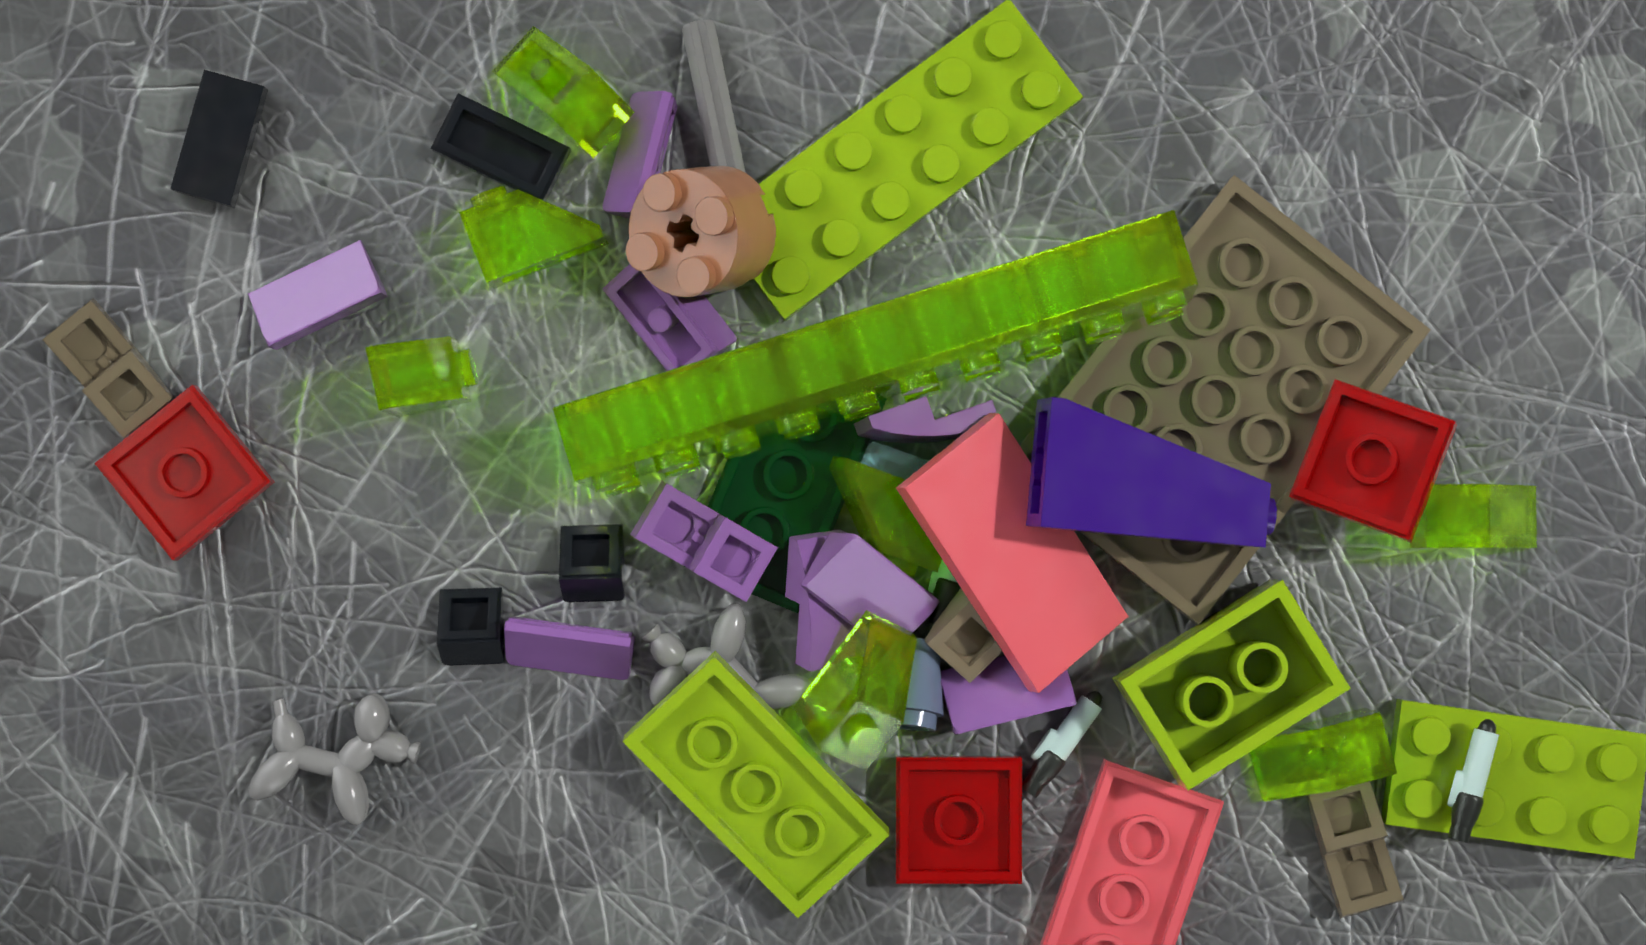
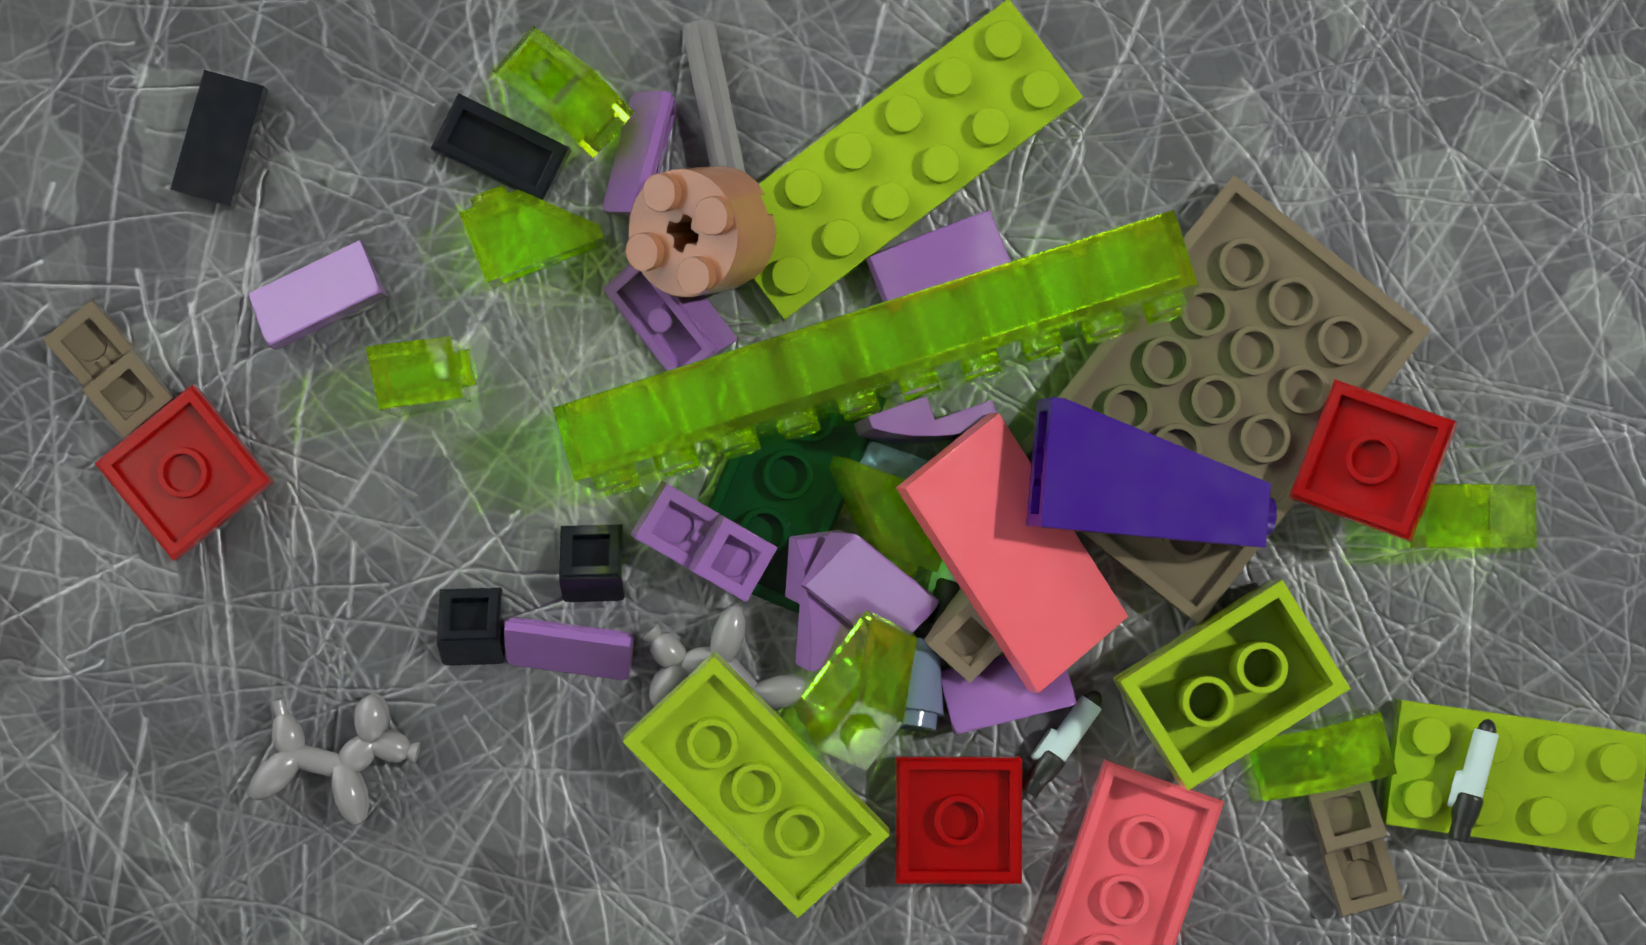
none -> medium lavender slope [866,210,1013,317]

